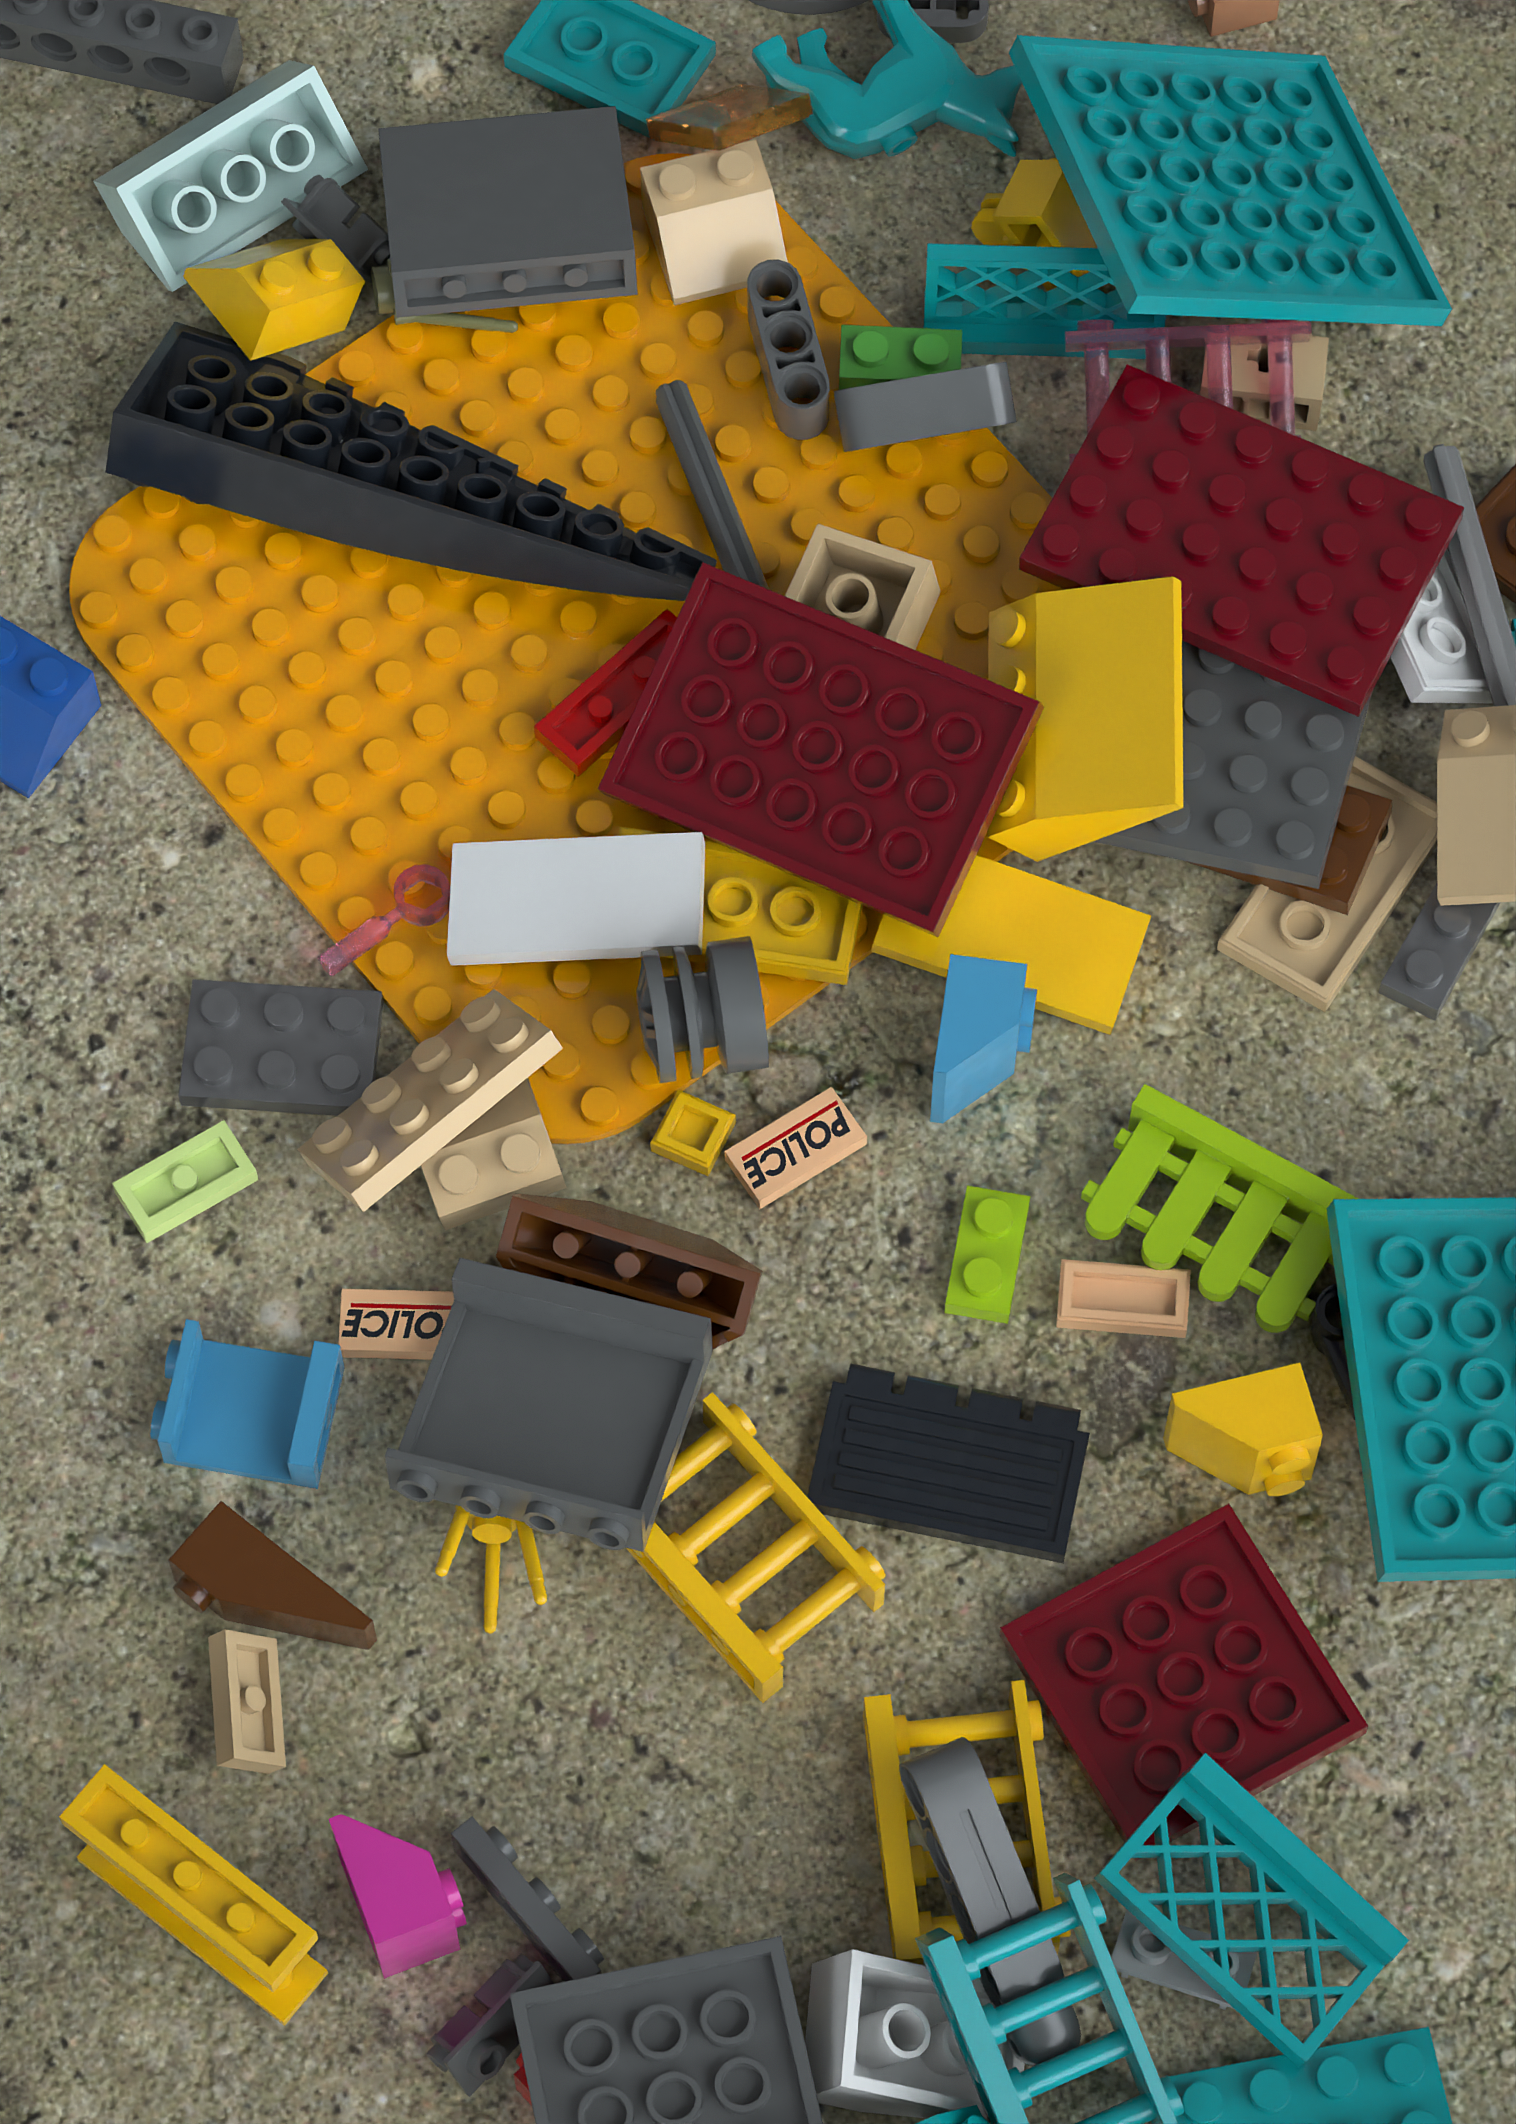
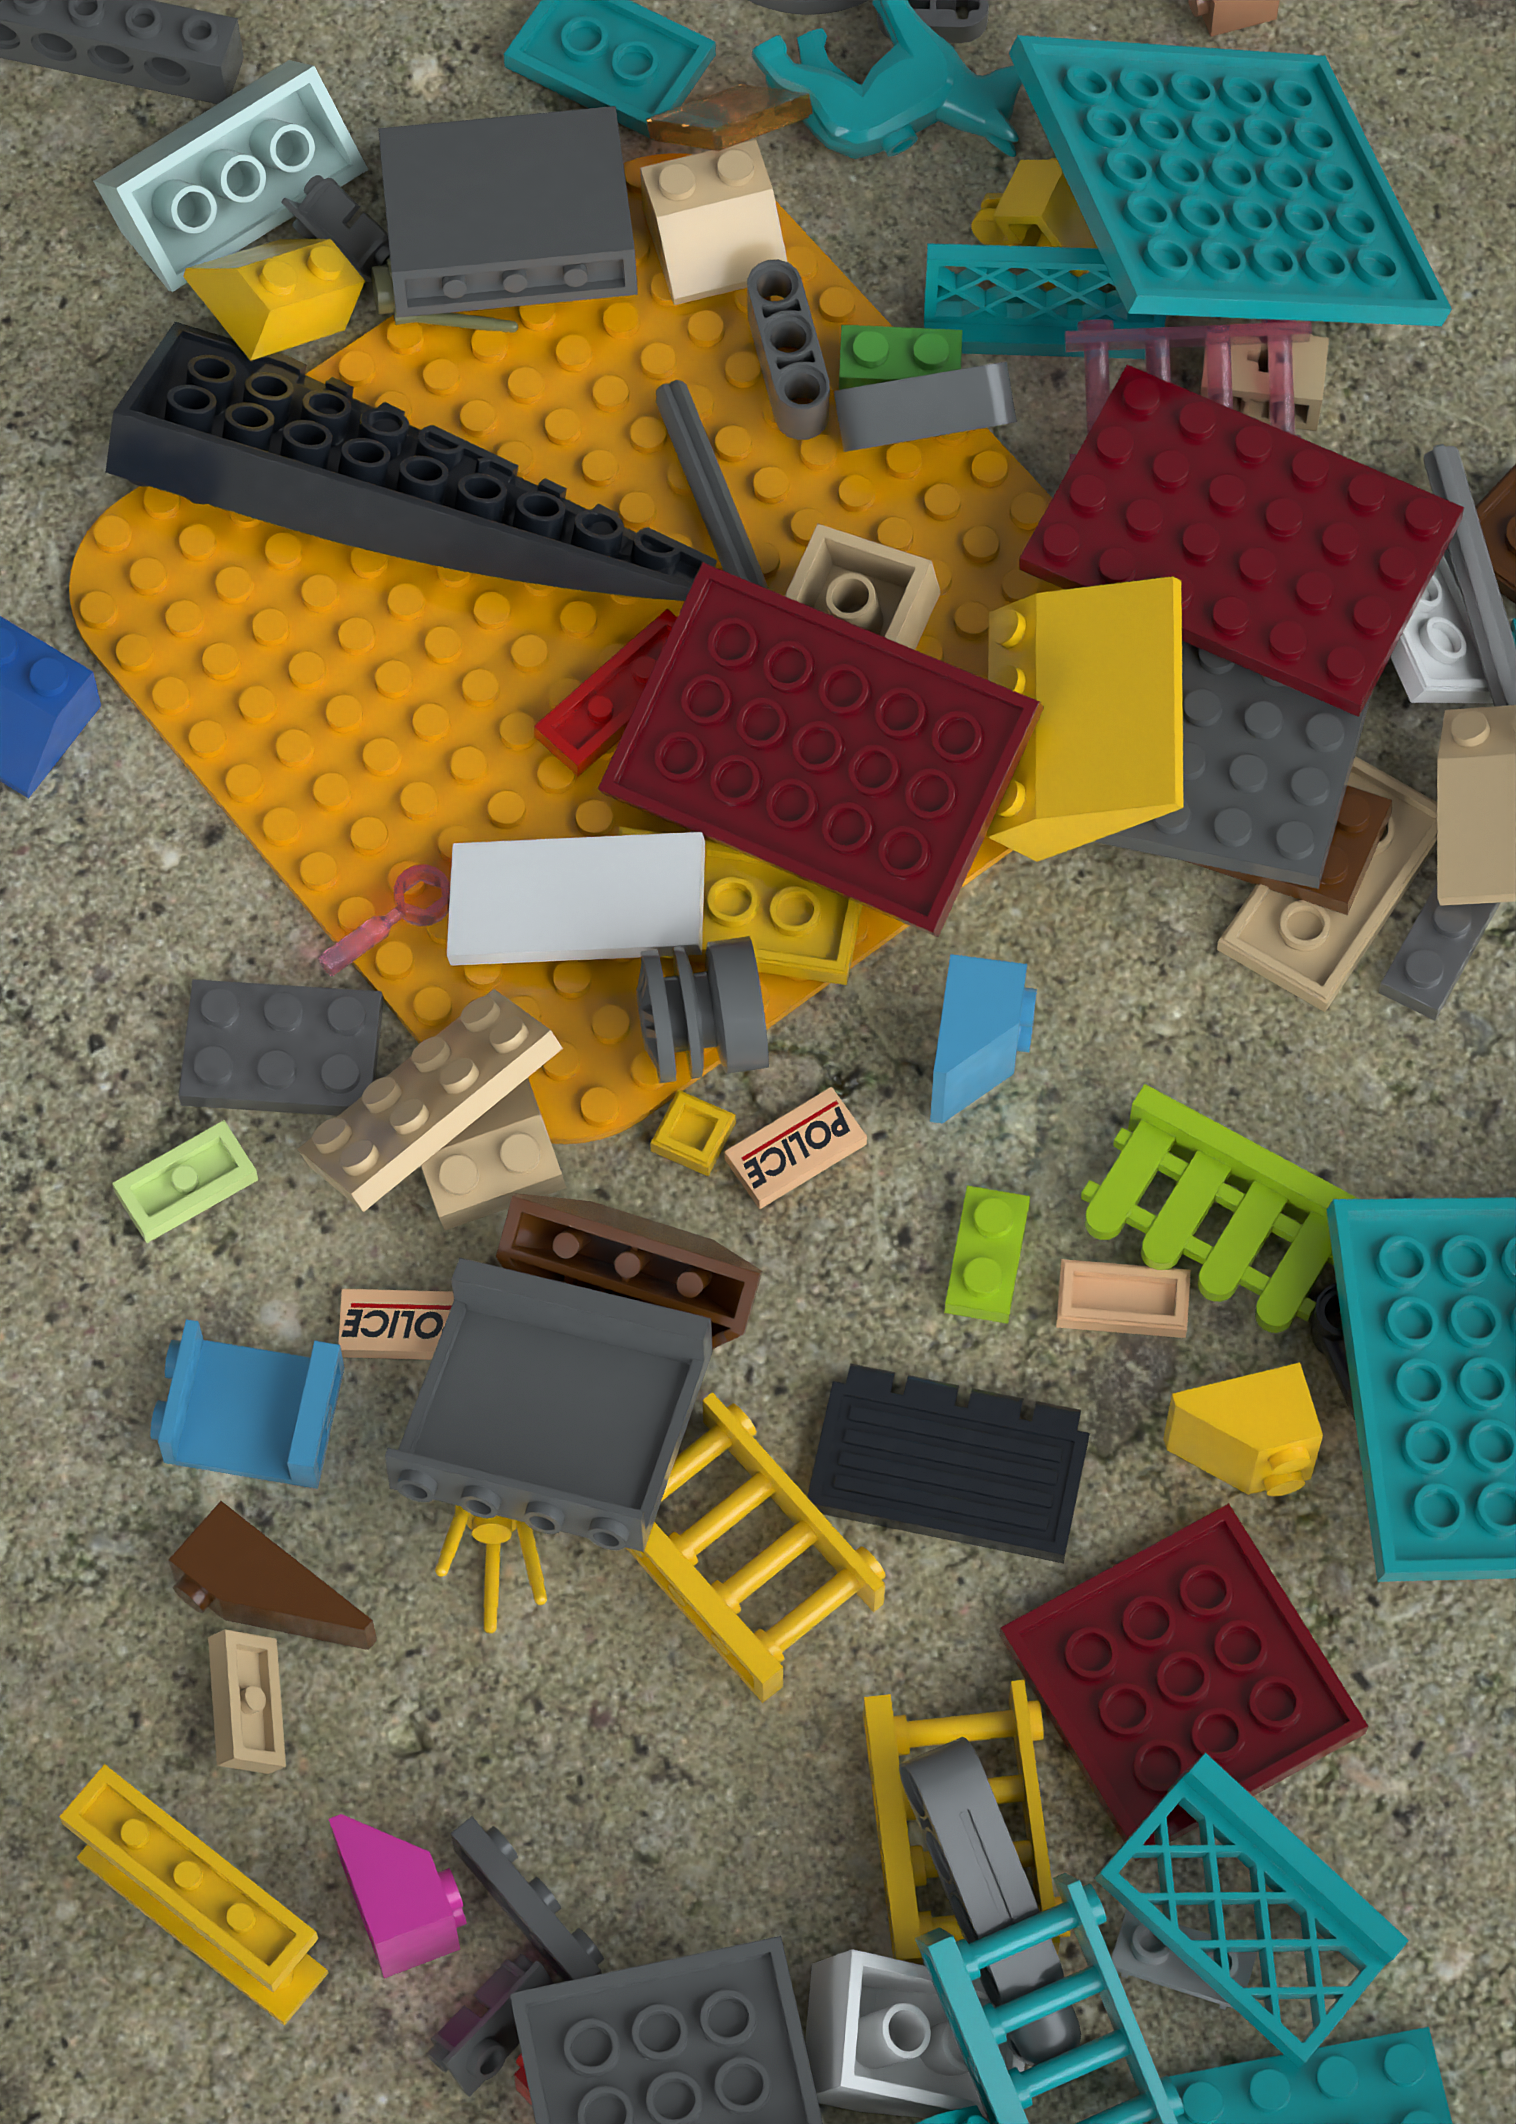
yellow tile [871,855,1151,1035] -> none

